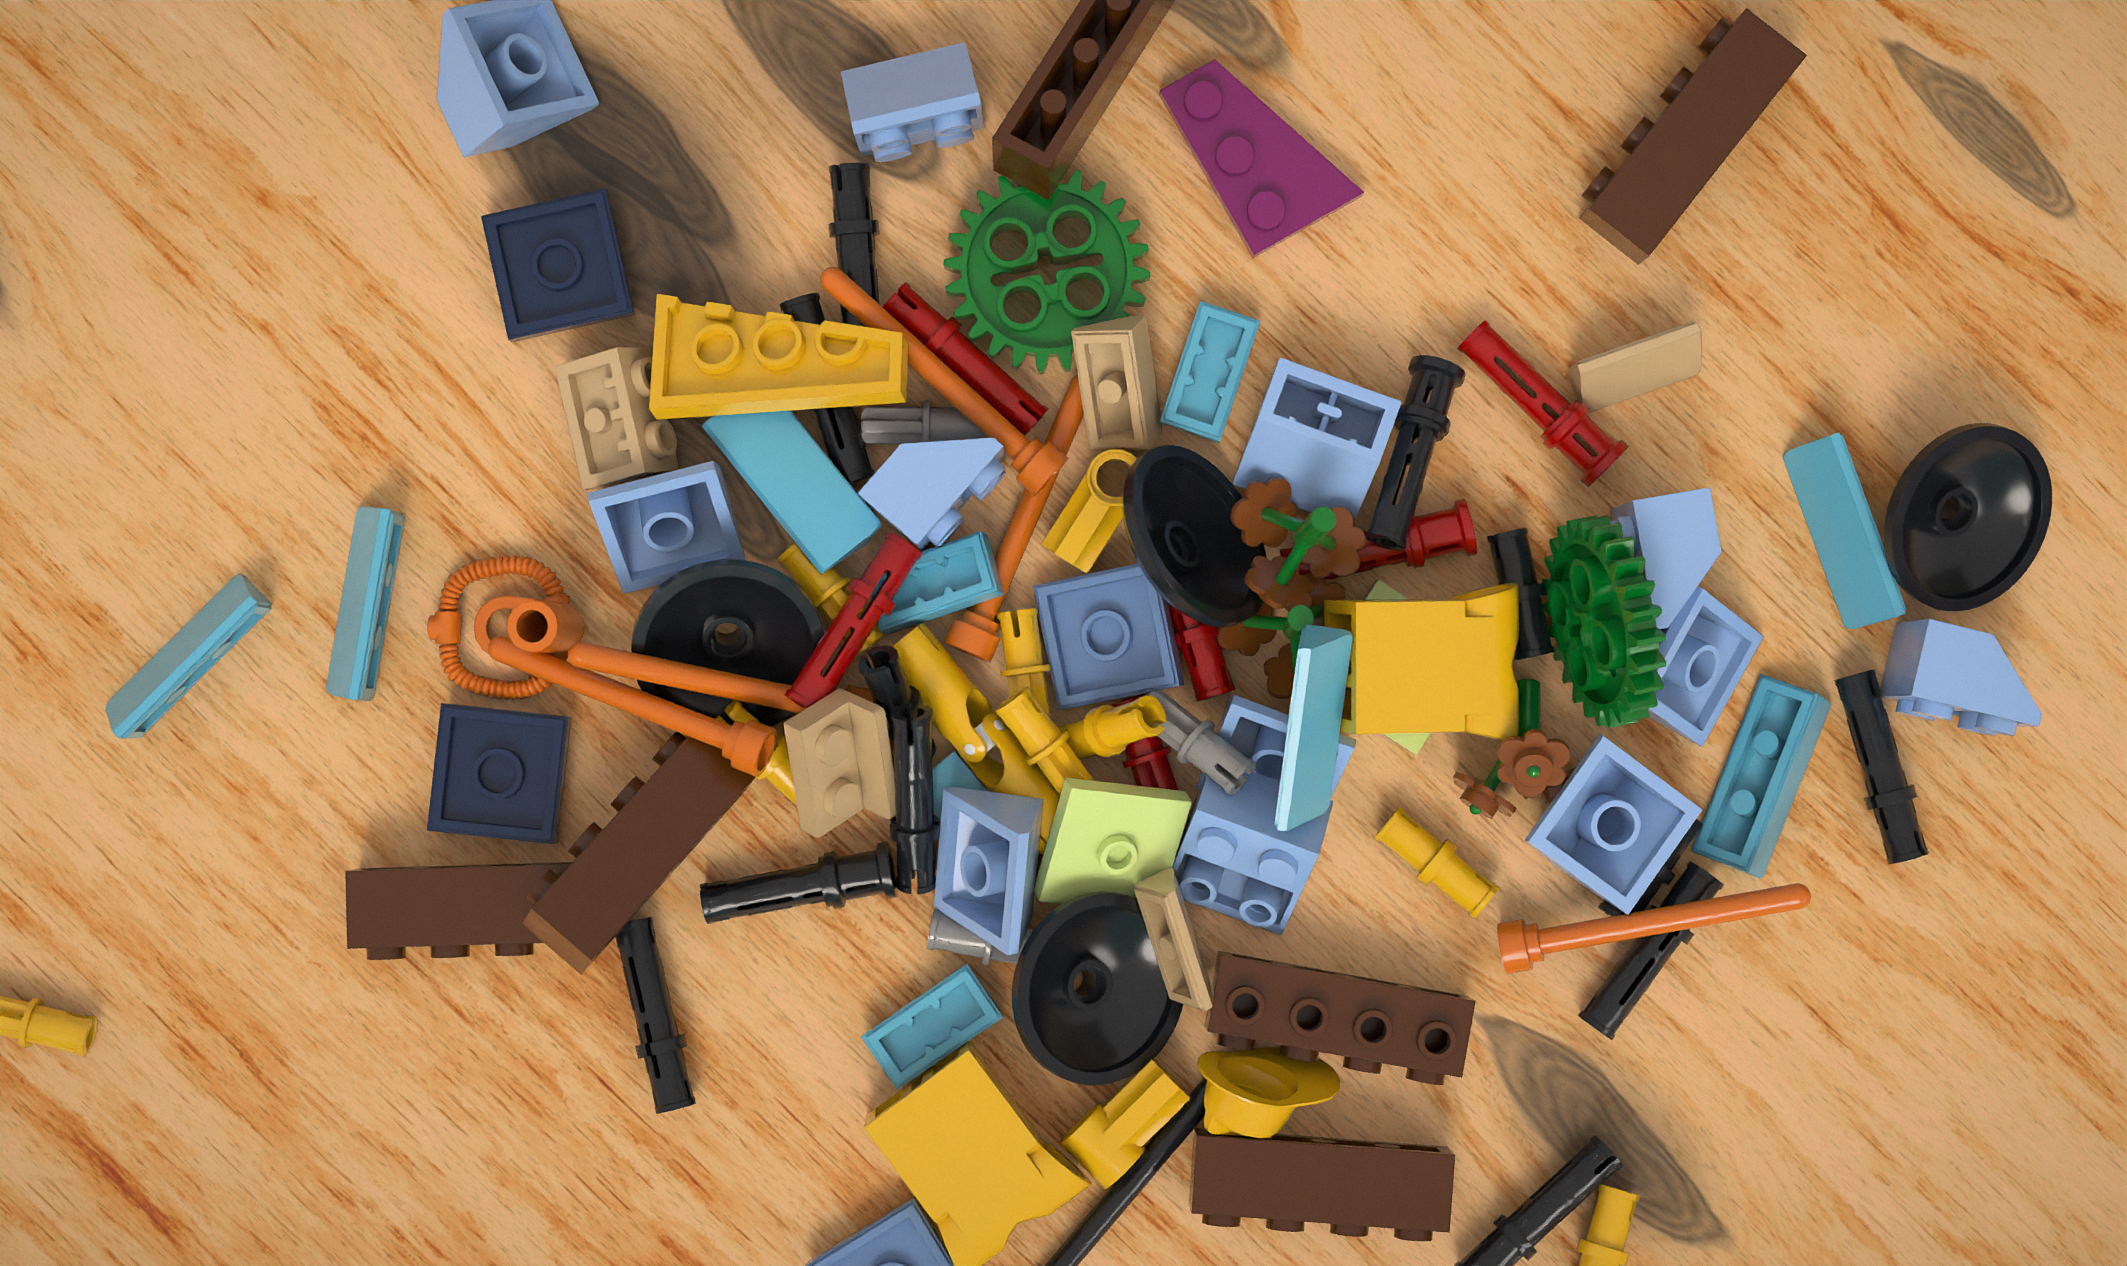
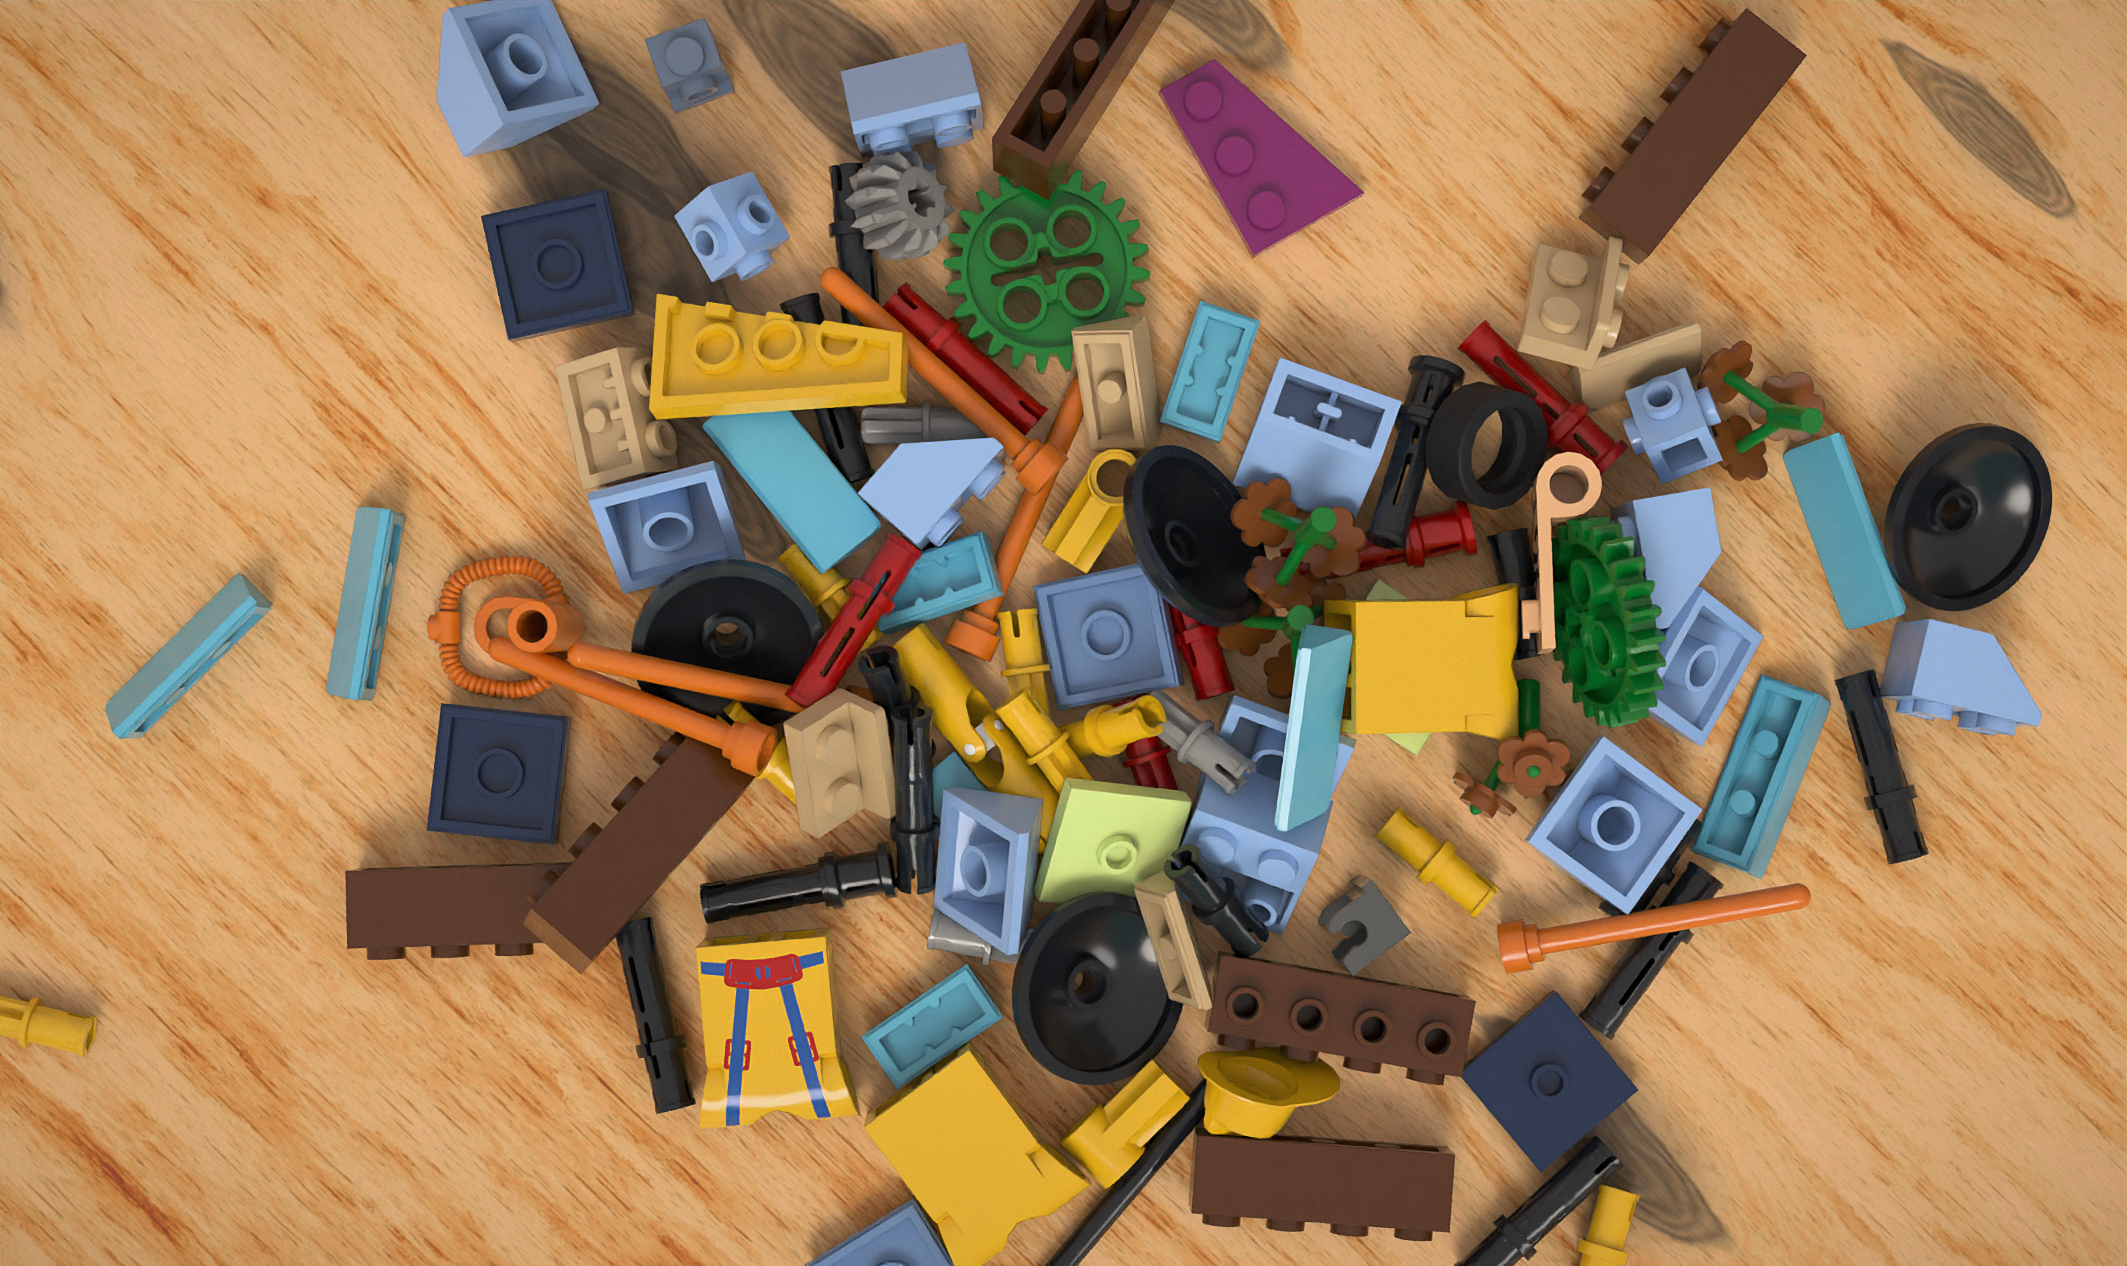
none -> sand blue brick [644,18,734,114]
none -> light blue brick [674,171,790,282]
none -> yellow piece [695,927,860,1130]
none -> light grey gear [845,151,954,261]
none -> black pin [1164,844,1269,957]
none -> dark grey hinge [1318,874,1411,976]
none -> black tyre [1426,381,1547,510]
none -> dark blue plate [1462,990,1638,1172]
none -> tan bracket [1517,236,1629,371]
none -> light nougat door [1521,452,1602,654]
none -> light blue brick [1622,367,1723,484]
none -> dark orange plant [1697,340,1825,481]

